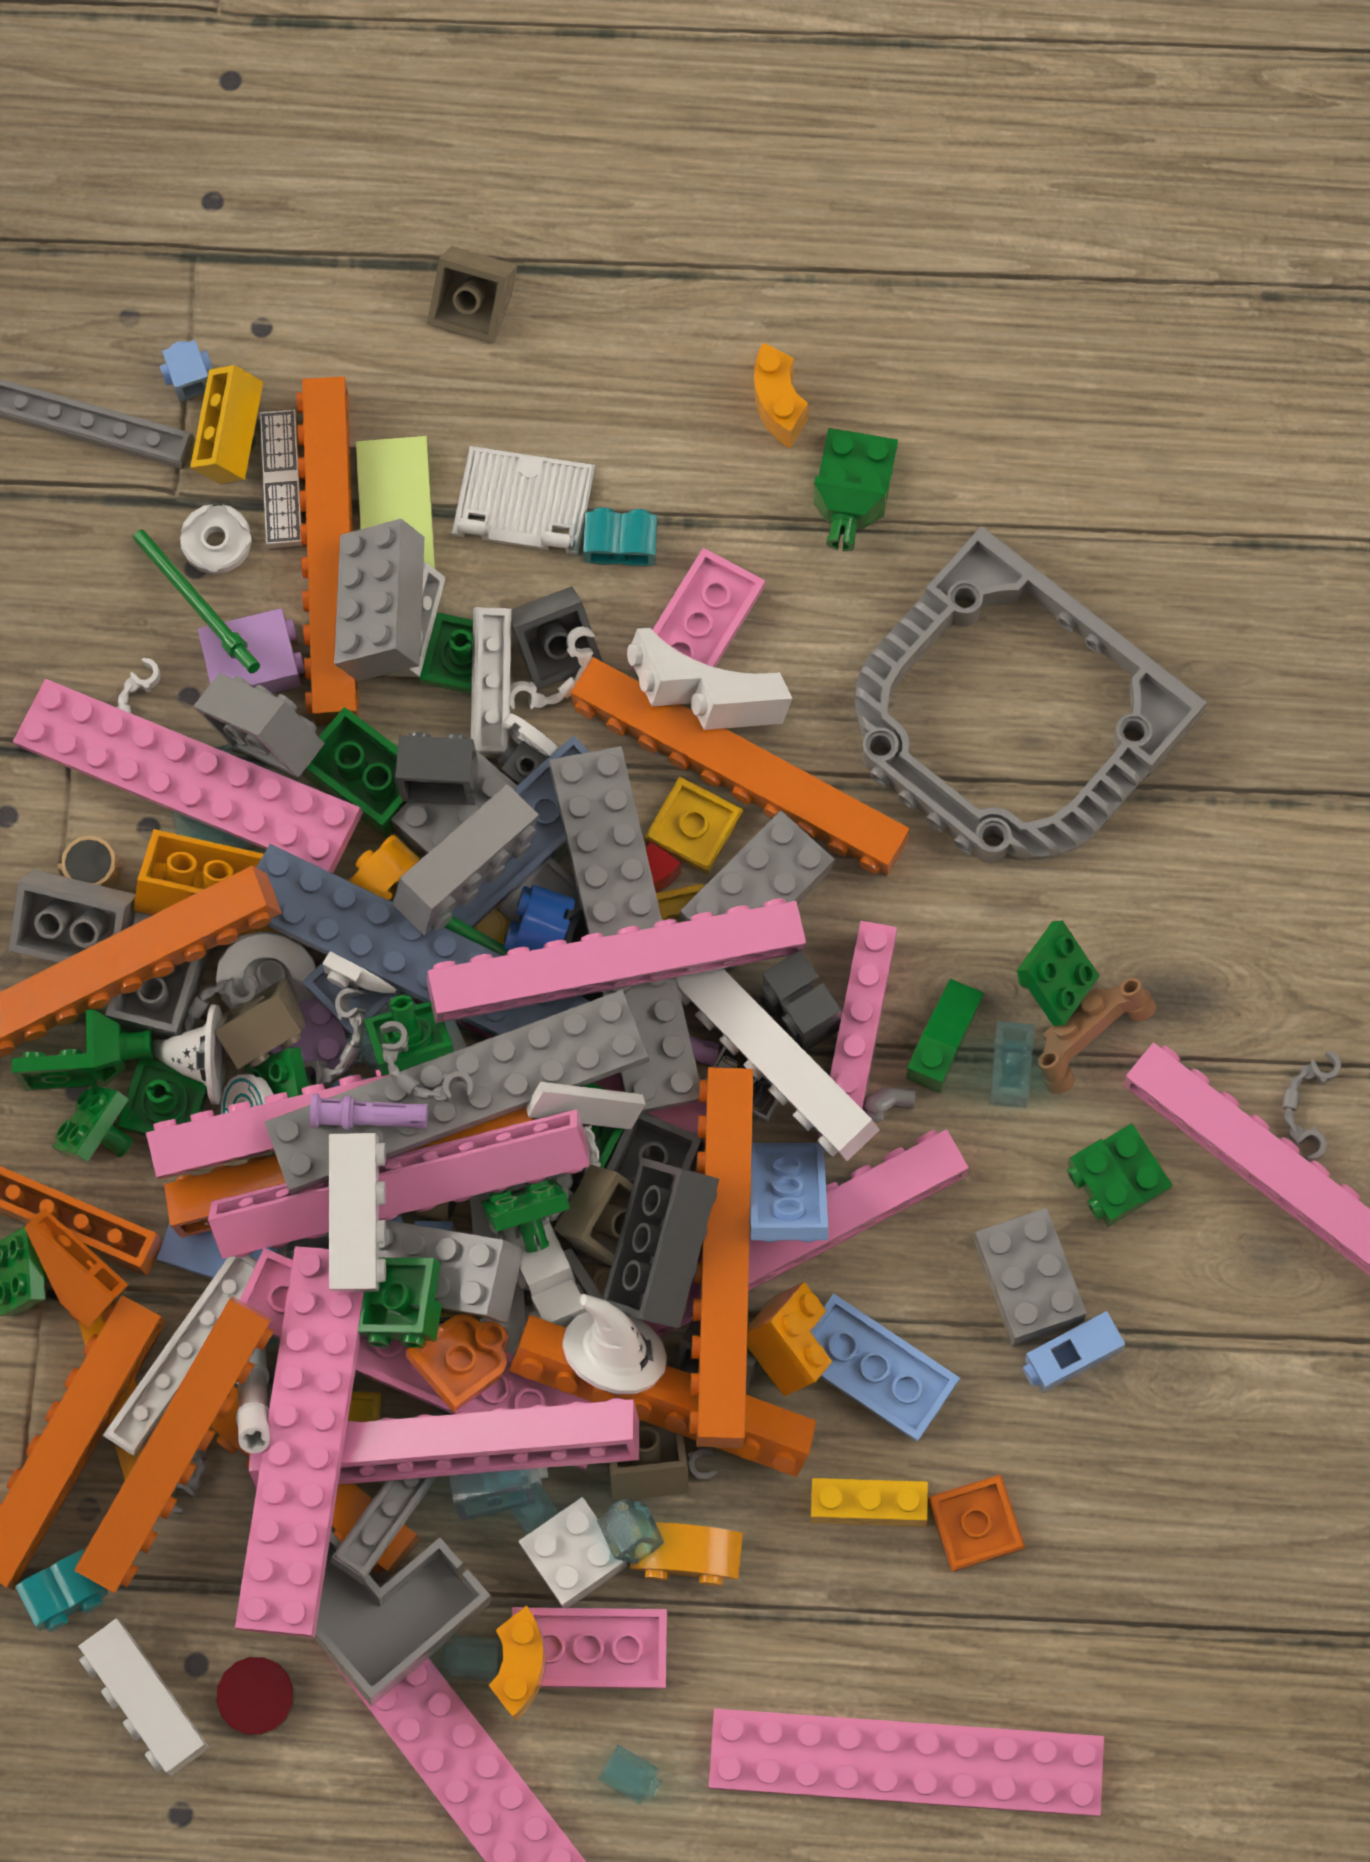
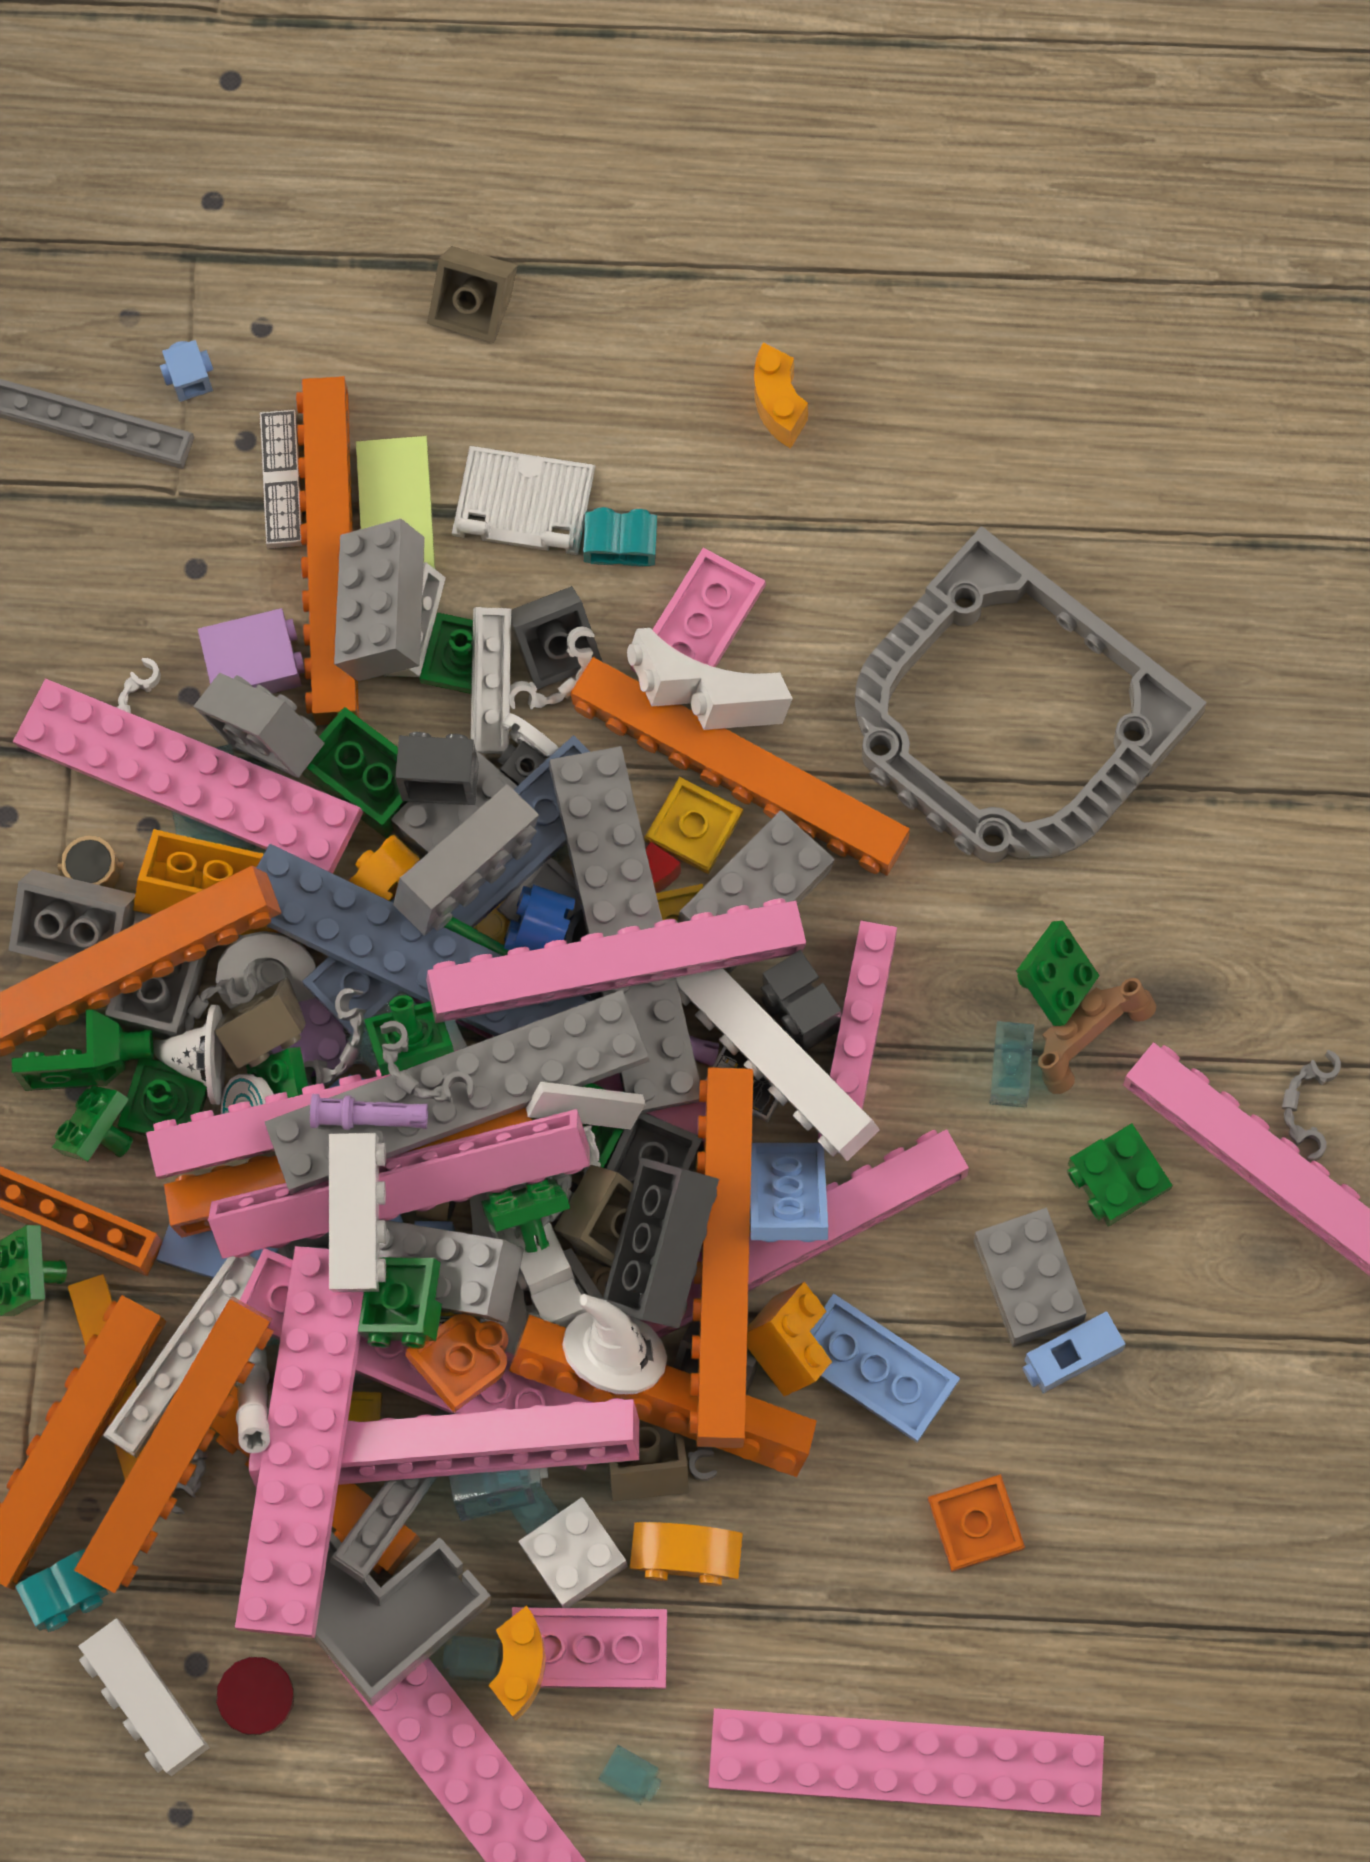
orange slope [24,1208,129,1328] -> none
green bar [133,529,260,674] -> none
white tile [180,504,252,575] -> none
yellow brick [190,365,264,484] -> none
white plate [323,951,397,993] -> none
clear light blue brick [597,1498,665,1565] -> none
yellow brick [811,1478,928,1527] -> none
green plate [814,428,898,552] -> none
light grey arm [864,1087,916,1123] -> none
green slope [906,979,984,1093] -> none

